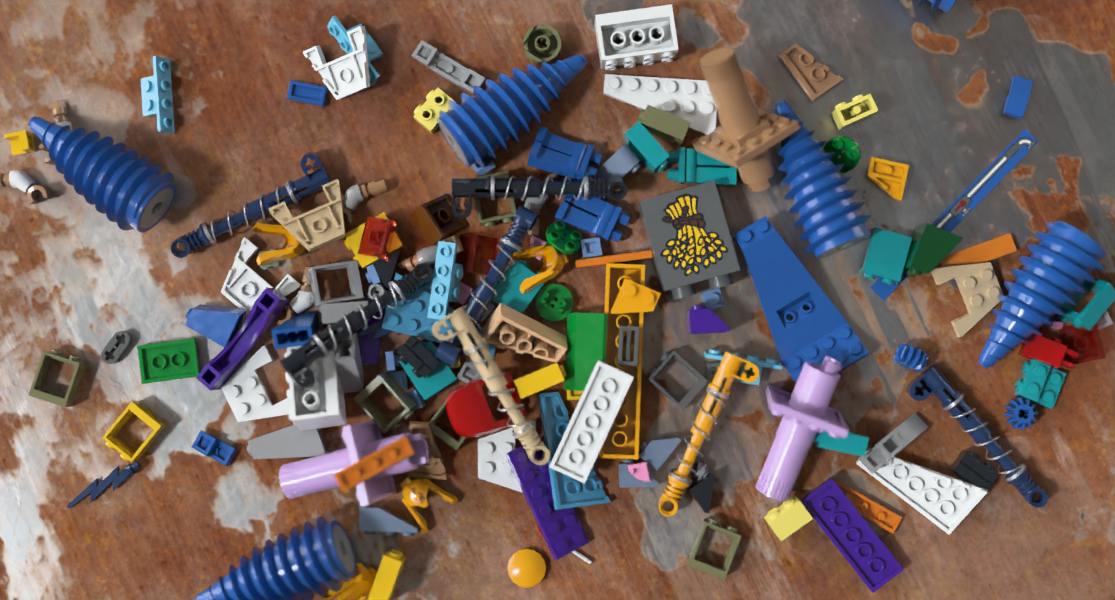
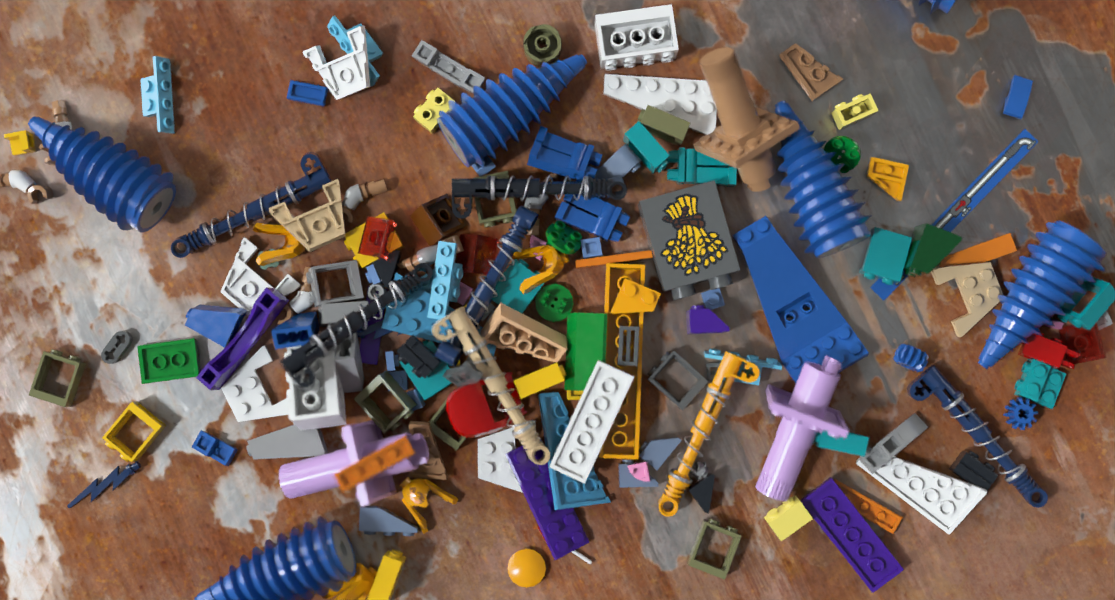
none -> dark grey plate [443,361,483,387]

